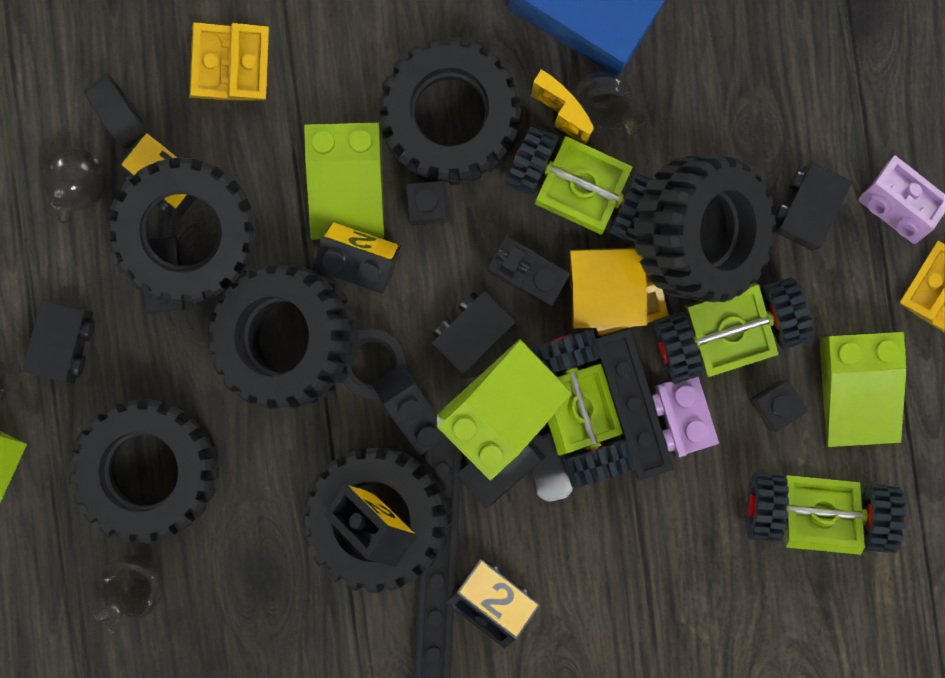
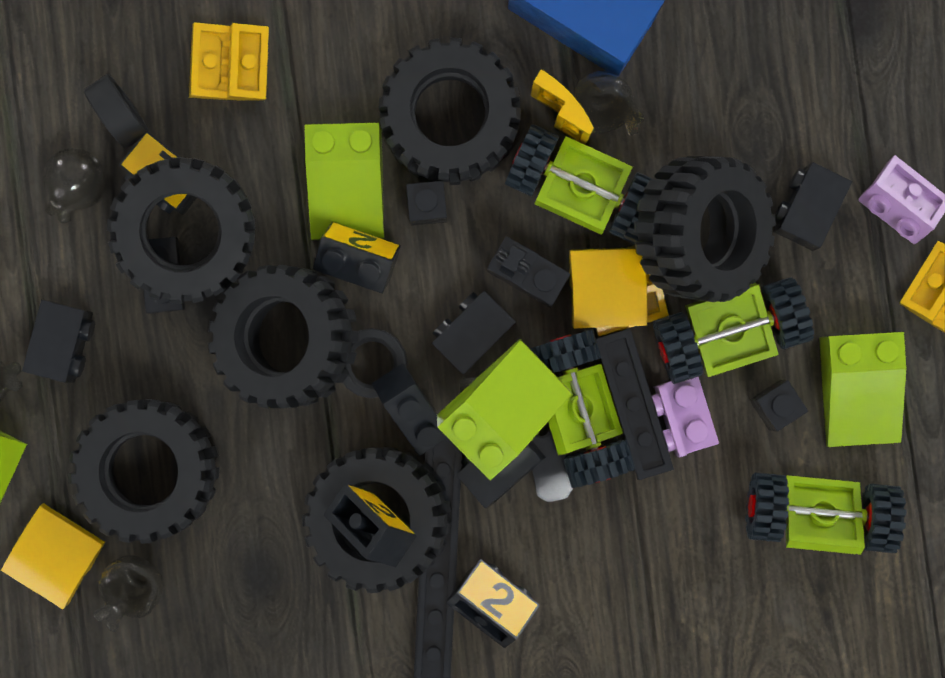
none -> yellow slope [1,503,105,609]

